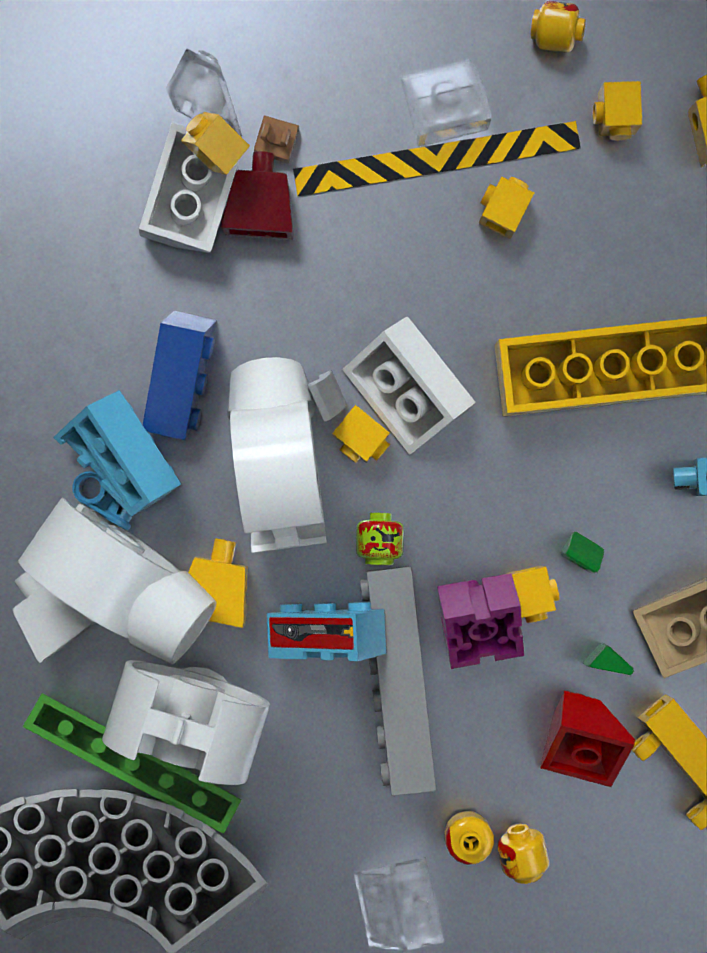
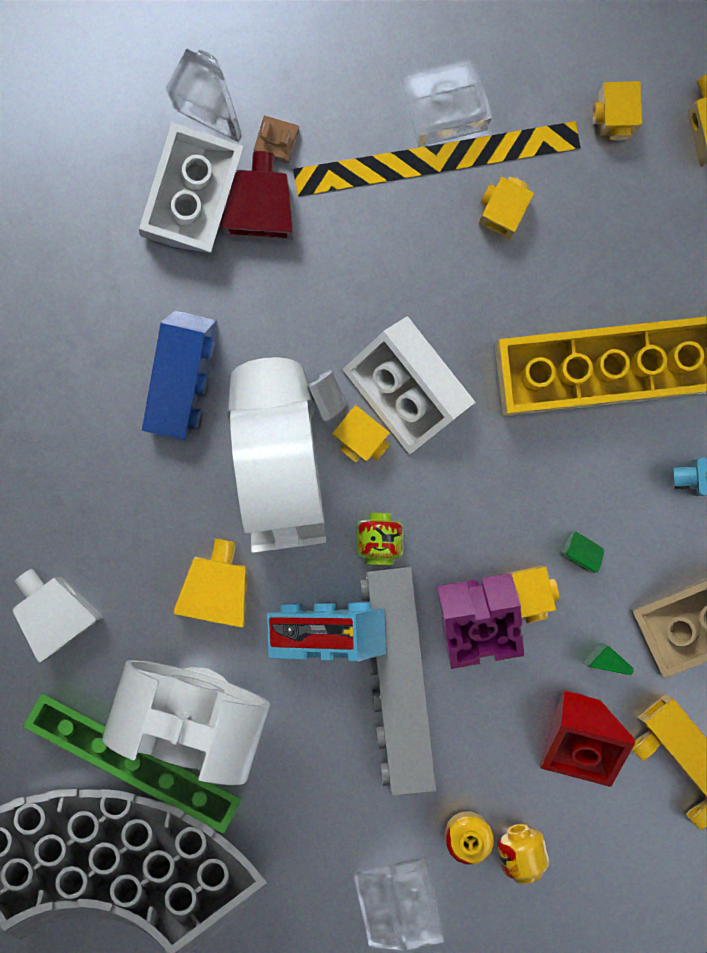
white animal [18,497,217,665] -> none
medium azure wedge [53,390,181,516] -> none
dark azure piece [72,471,133,531] -> none
yellow brick [181,112,250,175] -> none
yellow head [531,1,586,53] -> none

